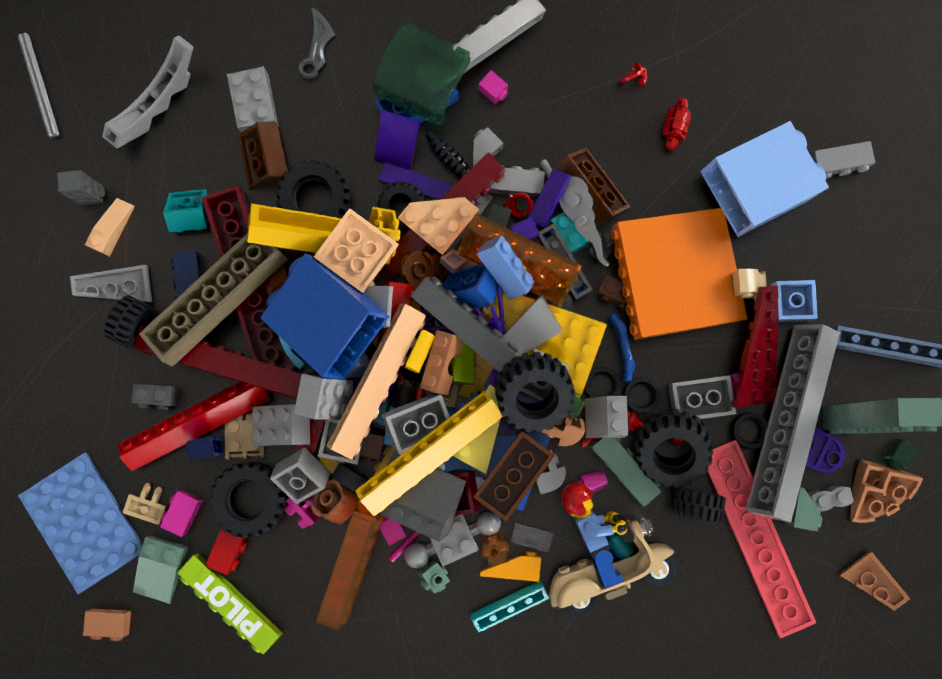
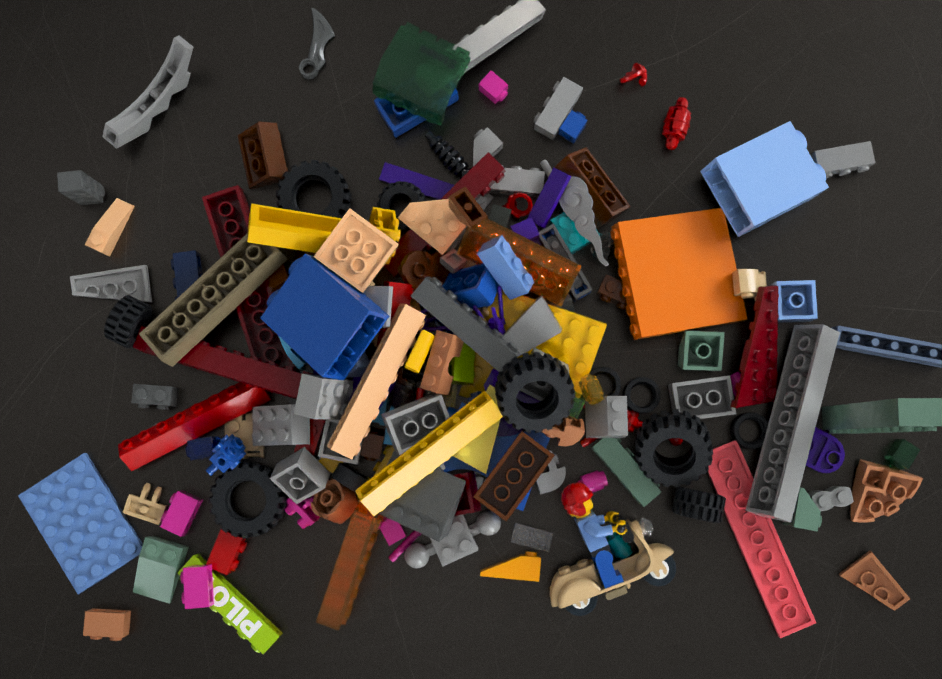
light grey axle [18,33,59,138] -> none
teal slope [163,189,209,232] -> none
light grey brick [227,66,279,133] -> none
dark purple tile [374,110,420,170] -> none
sand green brick [416,559,450,593] -> none
teal brick [470,580,549,633] -> none
clear orange brick [480,534,510,568] -> none
blue piece [607,313,635,383] -> none
none -> dark pink brick [180,564,214,609]
none -> blue brick [206,434,246,475]
none -> reddish brown slope [449,187,488,228]
none -> light grey brick [533,77,583,140]
none -> blue brick [558,110,587,144]
none -> clear yellow brick [578,374,604,405]
none -> sand green slope [678,330,725,371]

